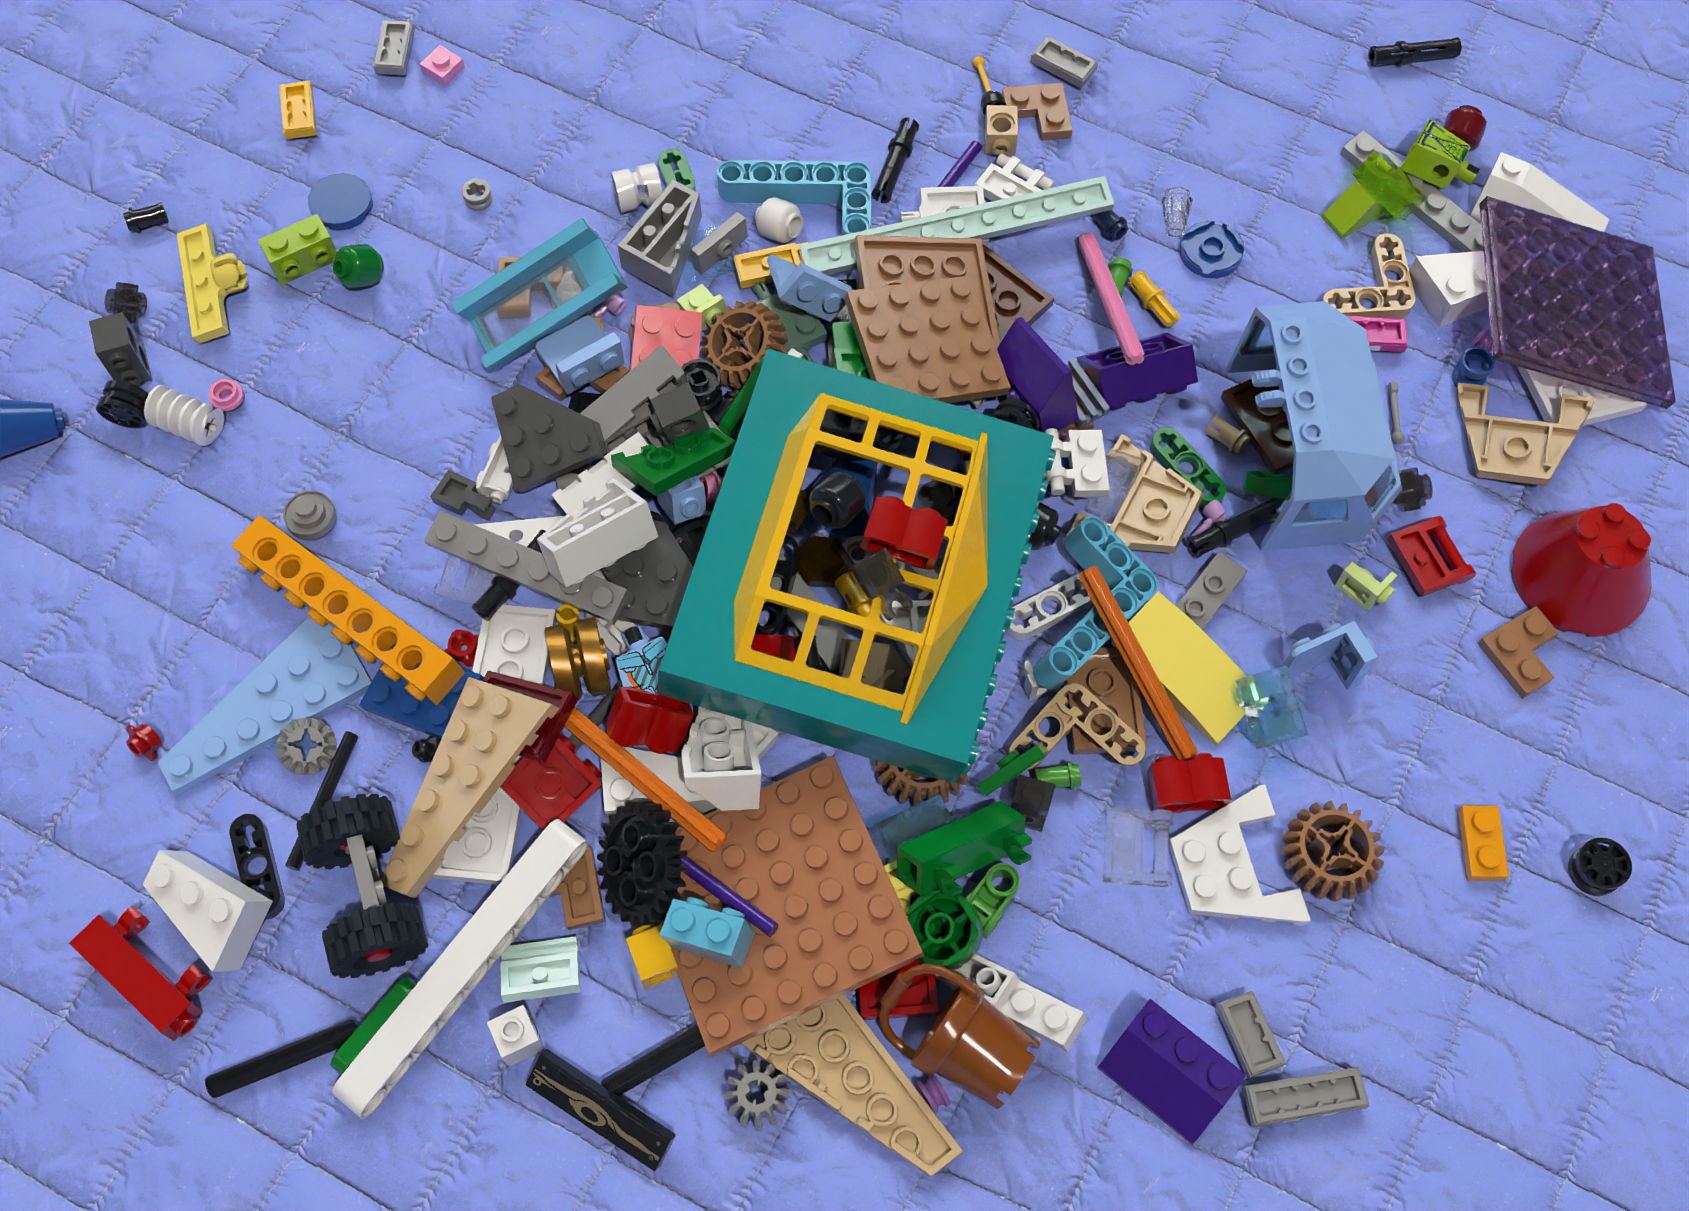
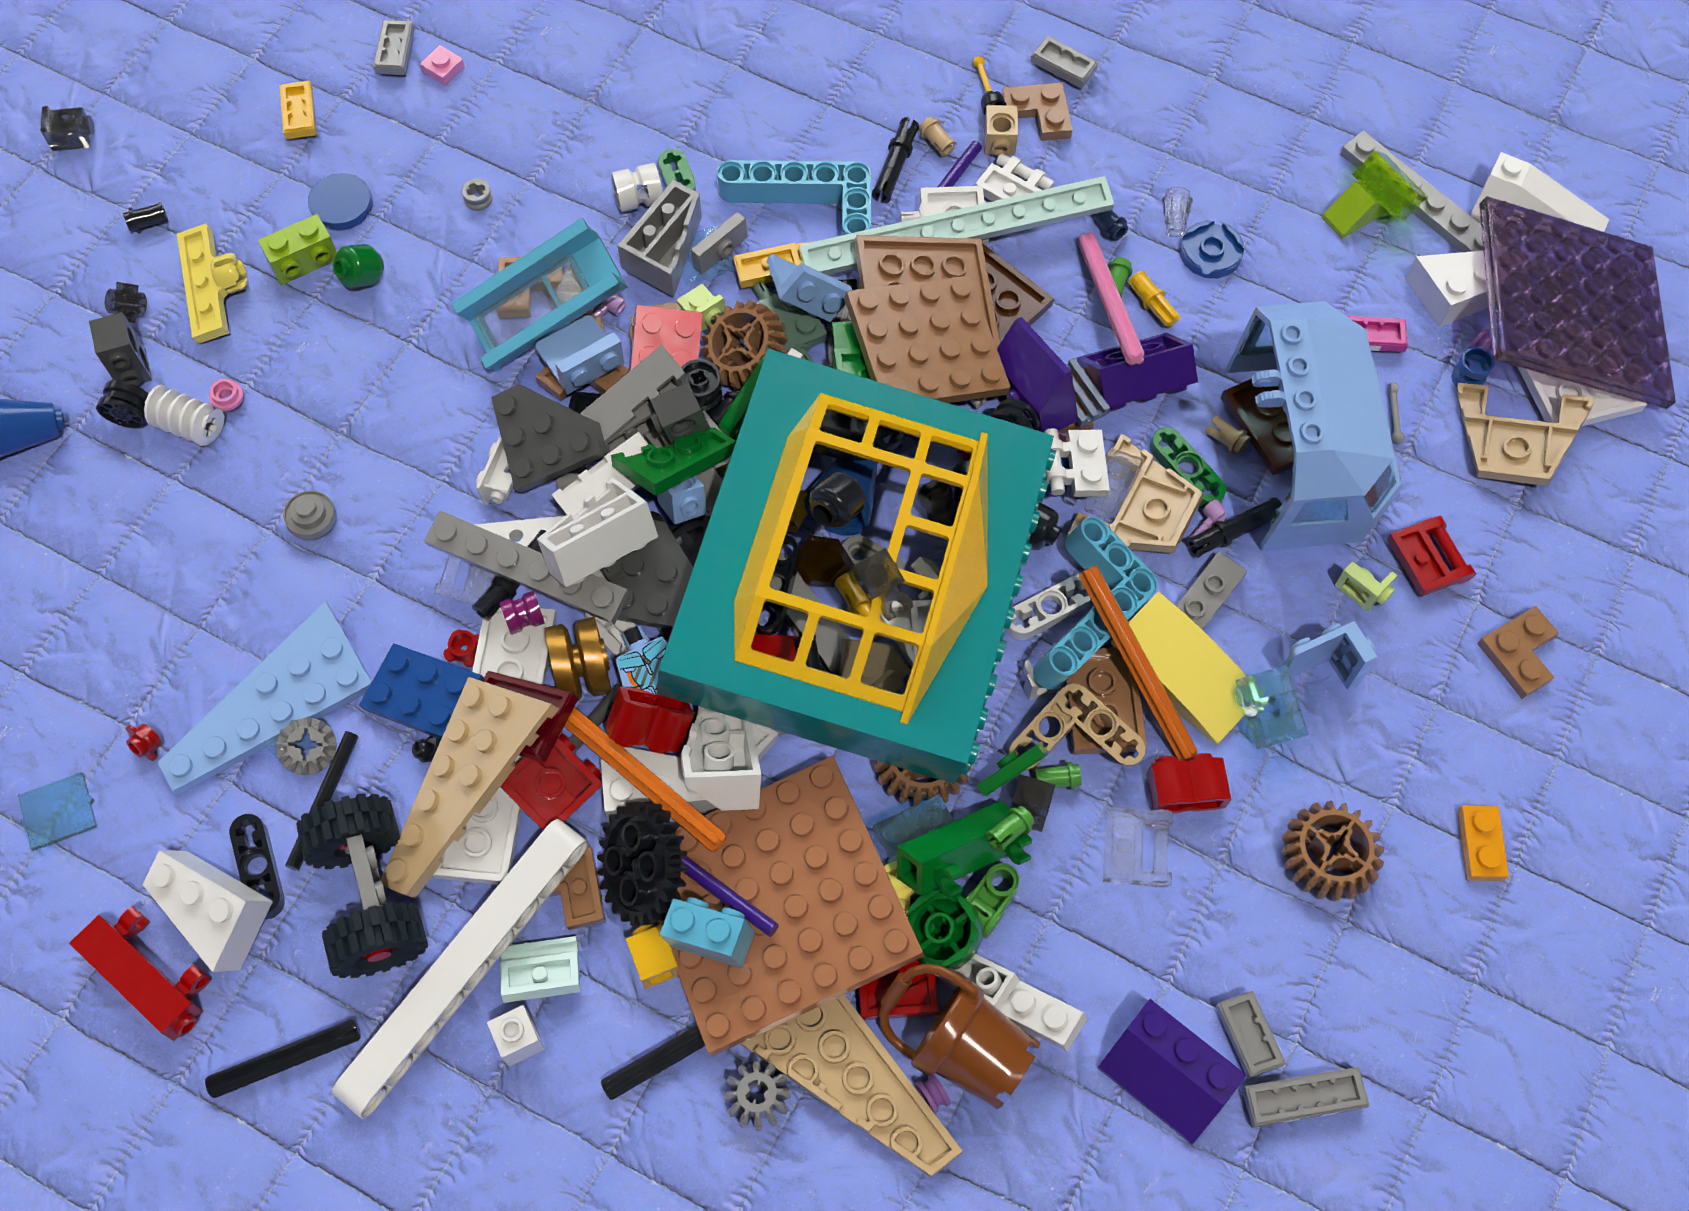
light orange brick [231,515,466,706] -> none
green beam [330,977,417,1075] -> none
dark grey plate [430,470,496,521] -> none
black tile [526,1049,676,1172] -> none
yellow pin [556,604,581,643] -> none
bright pink plate [700,471,724,505] -> none
white head [755,197,803,243] -> none
red brick [860,496,948,570] -> none
white wing [1168,784,1311,926] -> none
green beam [1243,471,1293,500] -> none
tan beam [1322,233,1416,319] -> none
black pin [1368,37,1462,66] -> none
clear smoke gear [1389,467,1433,512] -> none
lime torso [1400,119,1480,189] -> none
dark red head [1443,105,1487,152] -> none
red cone [1511,503,1652,637] -> none
black wheel [1568,837,1632,896] -> none
none -> clear light blue piece [18,772,98,851]
none -> clear smoke brick [40,106,95,151]
none -> magenta wheel [499,590,545,635]
none -> tan pin [919,117,957,157]
none -> bright green pin [985,806,1035,852]

